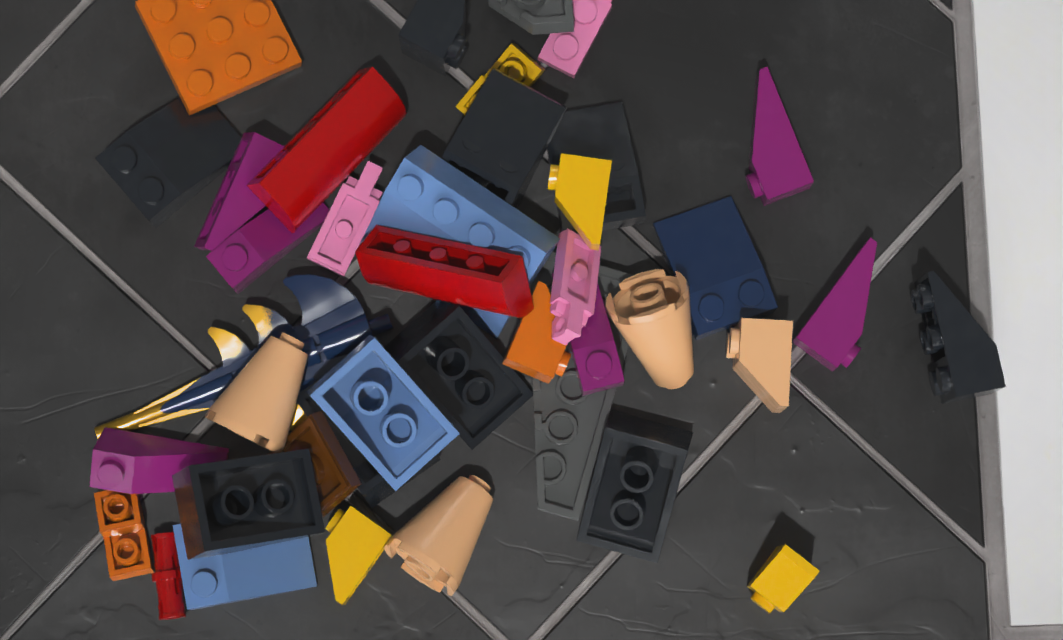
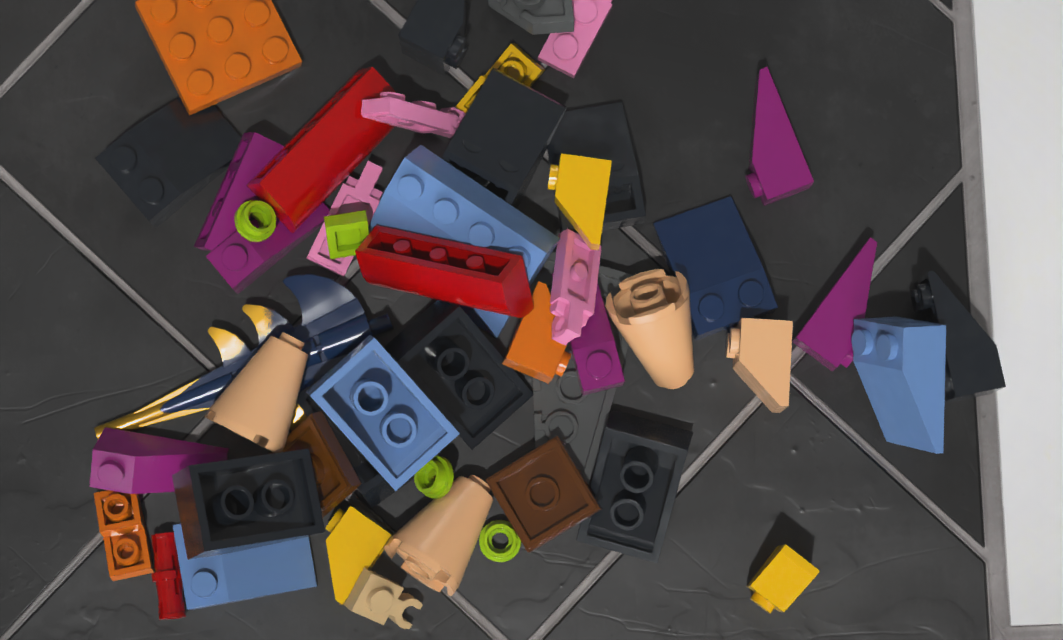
none -> lime plate [234,200,276,242]
none -> lime plate [324,210,369,259]
none -> tan plate [344,568,423,629]
none -> bright pink hinge [361,92,466,139]
none -> lime plate [414,456,454,499]
none -> lime plate [479,520,521,562]
none -> reddish brown tile [485,436,602,553]
none -> medium blue slope [851,317,946,454]

